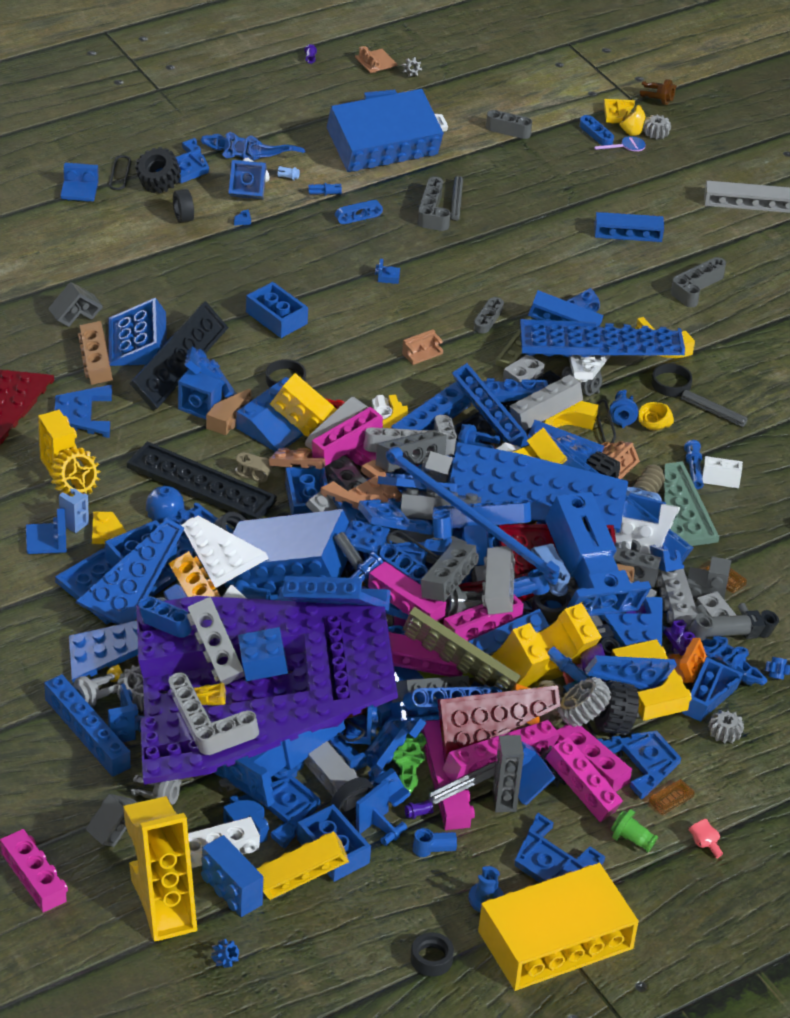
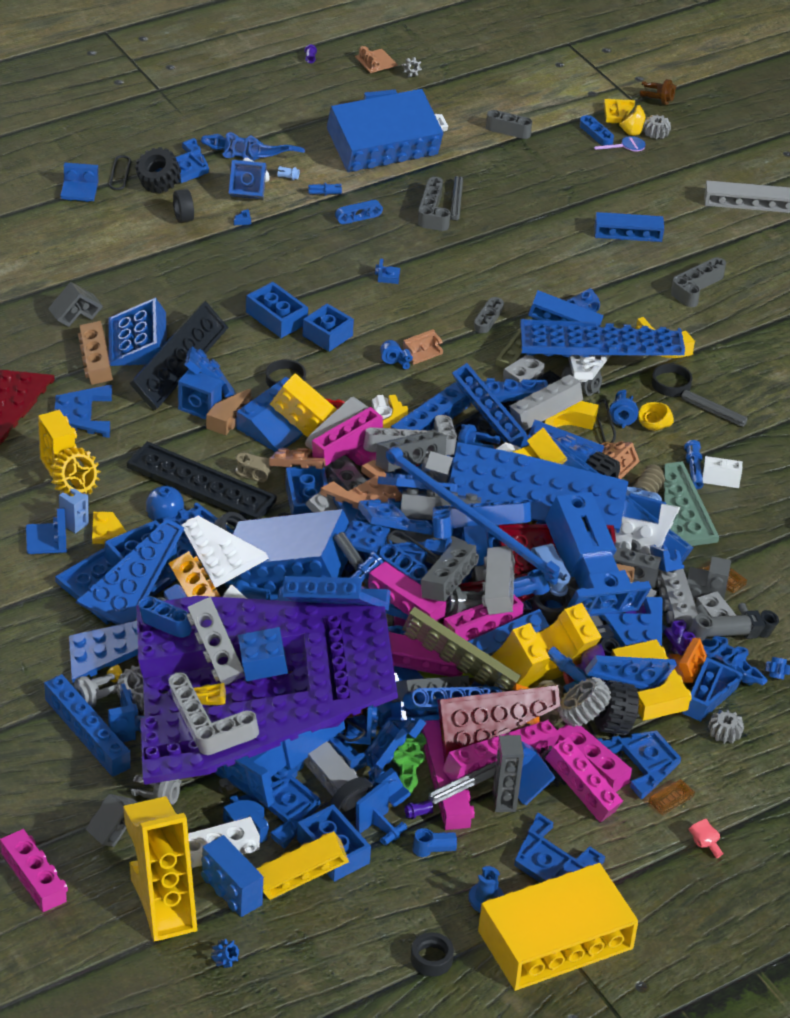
bright green piece [611,809,658,852] -> none
none -> blue brick [303,304,354,352]
none -> blue piece [380,340,413,369]

